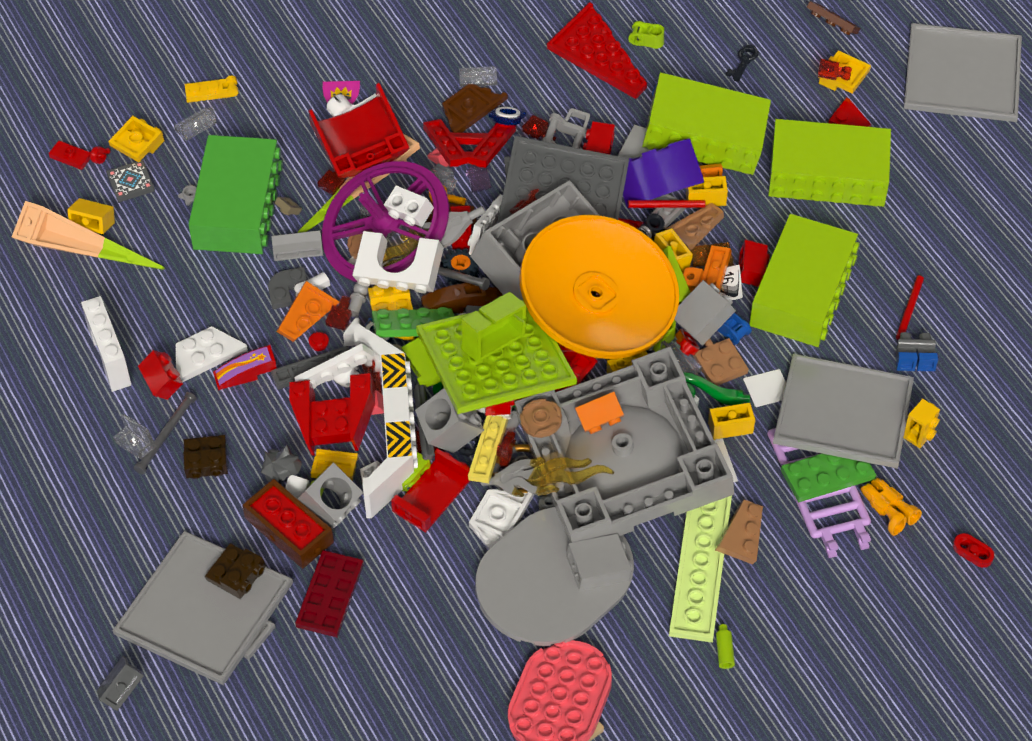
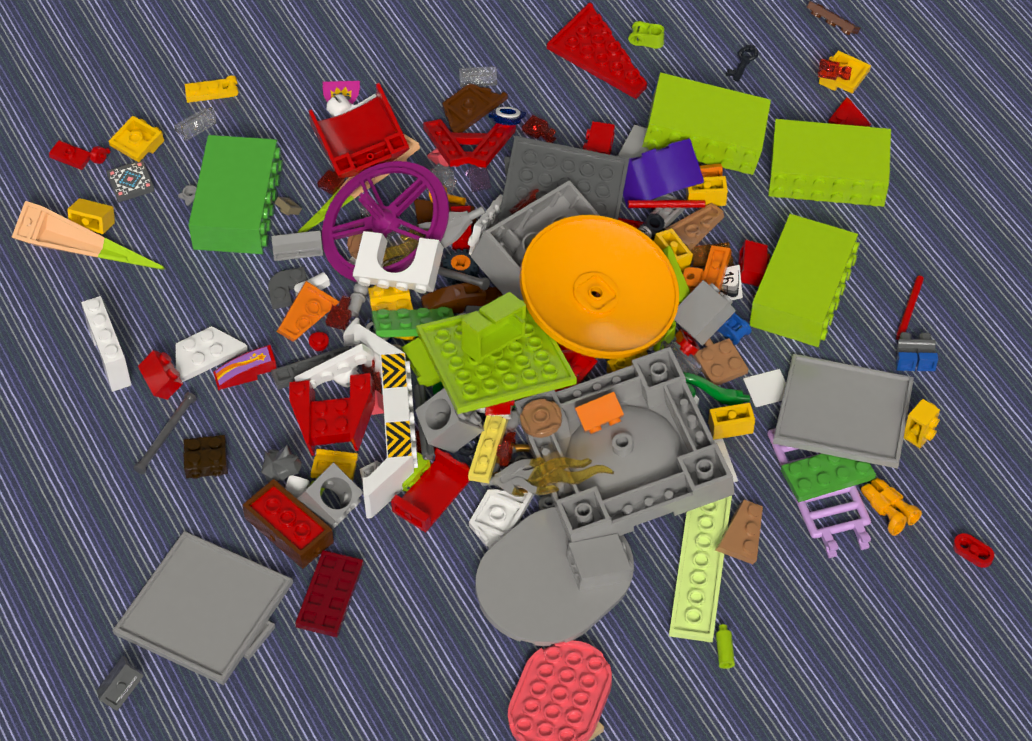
clear panel [113,414,156,459] -> none
dark brown plate [205,543,266,600] -> none
white brick [384,186,434,227] -> none
light grey bar [542,108,590,148] -> none
light grey tile [904,23,1022,122] -> none

